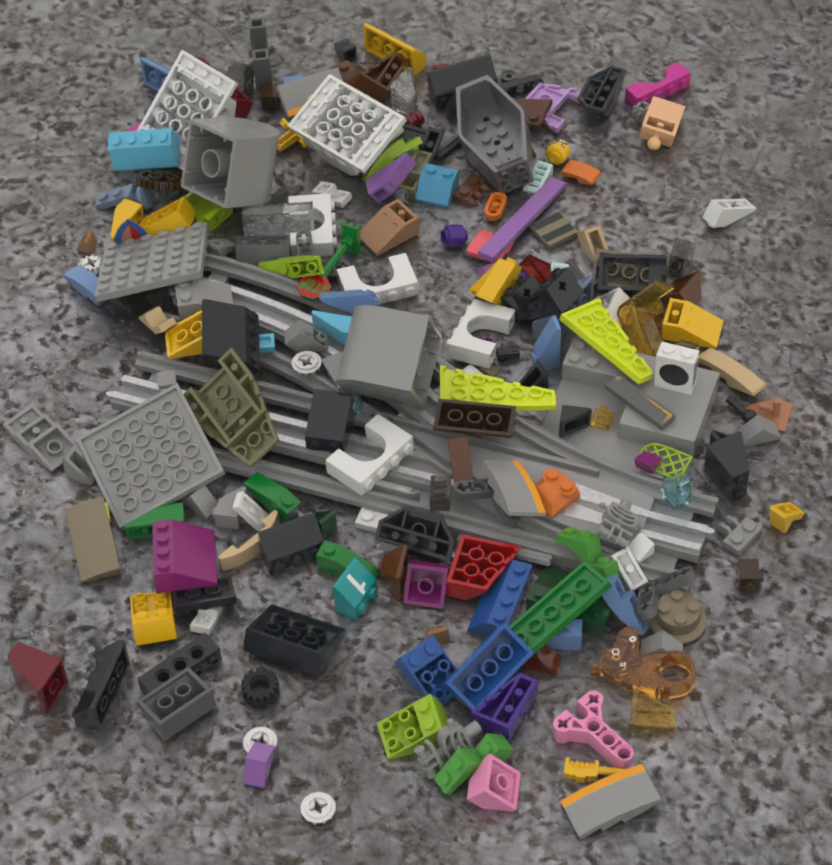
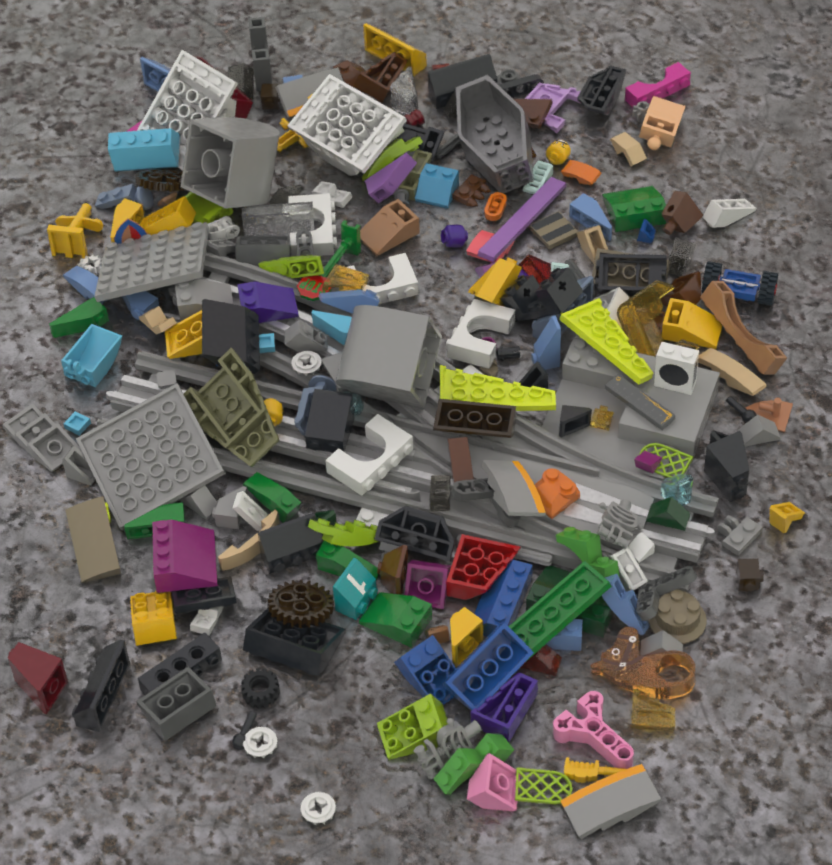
medium nougat slope [76,230,97,254] -> none
medium lavender slope [244,742,276,789] -> none
black leg [334,38,357,62] -> none
none -> yellow piece [47,203,103,259]
none -> green slope [49,297,109,338]
none -> medium azure piece [61,324,123,388]
none -> medium azure plate [64,411,91,436]
none -> medium blue slope [122,291,159,320]
none -> medium nougat slope [158,192,177,207]
none -> white piece [207,216,240,240]
none -> black bar [232,711,257,750]
none -> dark purple slope [237,281,299,323]
none -> yellow head [264,398,283,427]
none -> dark brown gear [267,580,334,628]
none -> sand blue piece [294,375,336,436]
none -> lime slope [308,518,379,547]
none -> clear yellow wing [322,264,369,291]
none -> green slope [359,592,432,648]
none -> yellow slope [450,607,483,668]
none -> lime window [515,768,572,804]
none -> medium blue slope [569,193,612,241]
none -> green slope [602,186,667,232]
none -> tan slope [610,132,647,167]
none -> blue slope [637,219,656,243]
none -> dark green slope [646,496,690,531]
none -> reddish brown torso [662,190,704,235]
none -> medium nougat arch [700,281,787,375]
none -> plate [701,261,779,306]

